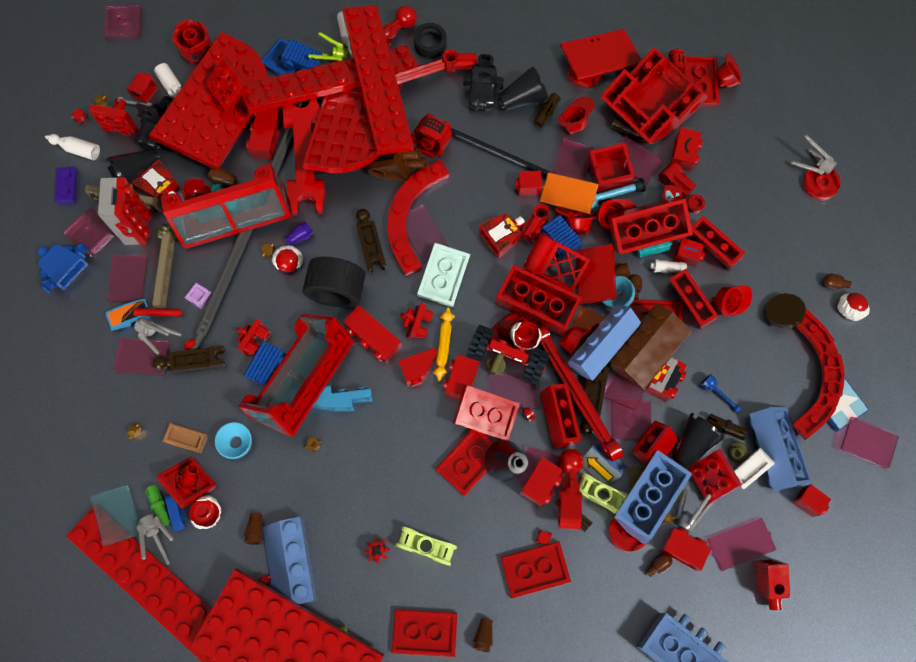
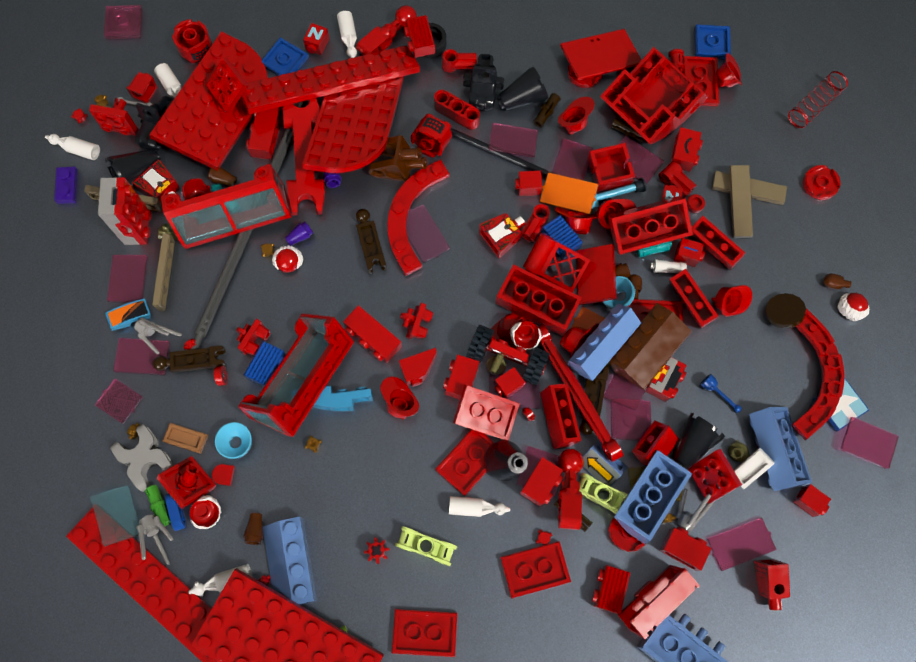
blue torso [38,243,91,294] -> none
clear pink tile [64,207,115,257] -> none
red piece [134,308,181,316] -> none
lavender tile [185,283,212,309] -> none
blue brick [281,39,322,71] -> none
black tyre [302,256,366,308] -> none
lime plant [308,32,347,61] -> none
red plate [342,5,414,155] -> none
axle [395,59,445,84] -> none
light aqua plate [417,243,470,308] -> none
yellow wheel [433,308,455,381] -> none
reddish brown cone [472,618,493,652] -> none
reddish brown cylinder [645,553,673,577] -> none
dark brown pin [707,413,748,441] -> none
light grey plant [791,135,837,175] -> none
none -> clear pink piece [95,379,143,424]
none -> light grey piece [110,423,174,492]
none -> white wheel [188,564,253,597]
none -> red tile [212,464,235,486]
none -> red tile [214,366,228,386]
none -> red brick [303,23,329,55]
none -> dark purple cone [324,172,342,188]
none -> red piece [380,376,419,420]
none -> red brick [404,15,435,58]
none -> red beam [434,90,480,130]
none -> white wheel [449,496,510,517]
none -> clear pink piece [489,123,538,157]
none -> red brick [494,367,526,399]
none -> red brick [592,565,630,614]
none -> piece [618,565,700,639]
none -> blue tile [695,24,731,59]
none -> dark tan tile [712,171,787,205]
none -> dark tan tile [729,165,753,238]
none -> red piece [788,71,848,128]

